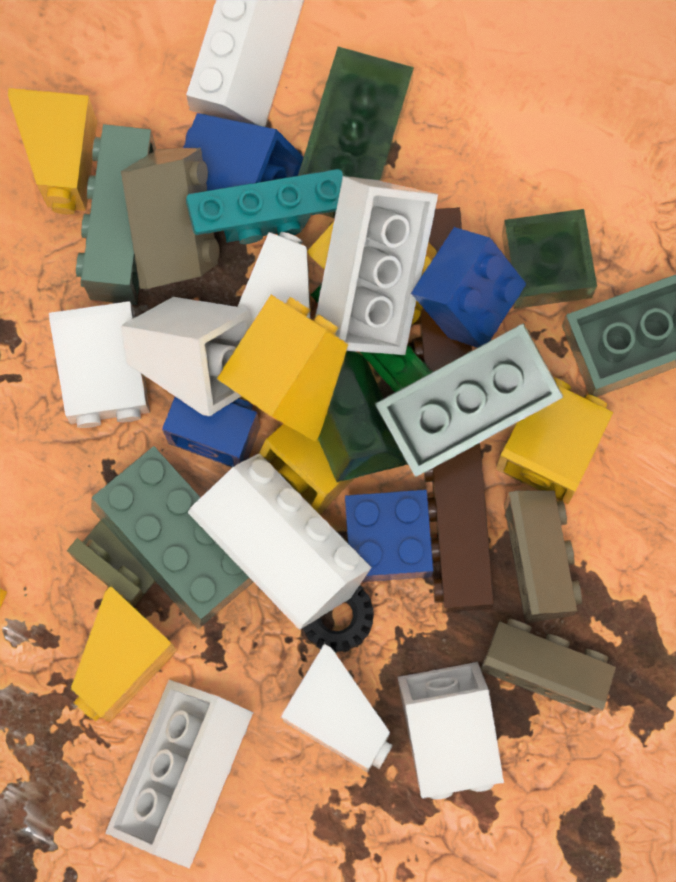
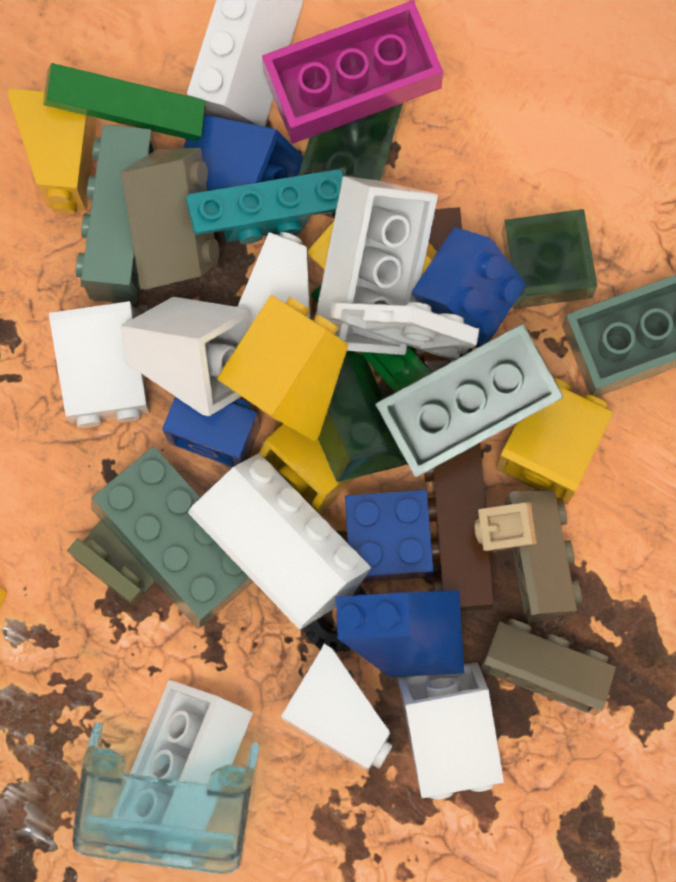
yellow slope [71,586,177,722] -> none
none -> green tile [43,63,205,142]
none -> clear light blue windscreen [72,722,260,874]
none -> dark pink brick [262,0,443,144]
none -> white wing [330,302,479,361]
none -> blue slope [336,590,464,677]
none -> tan bracket [475,502,537,551]

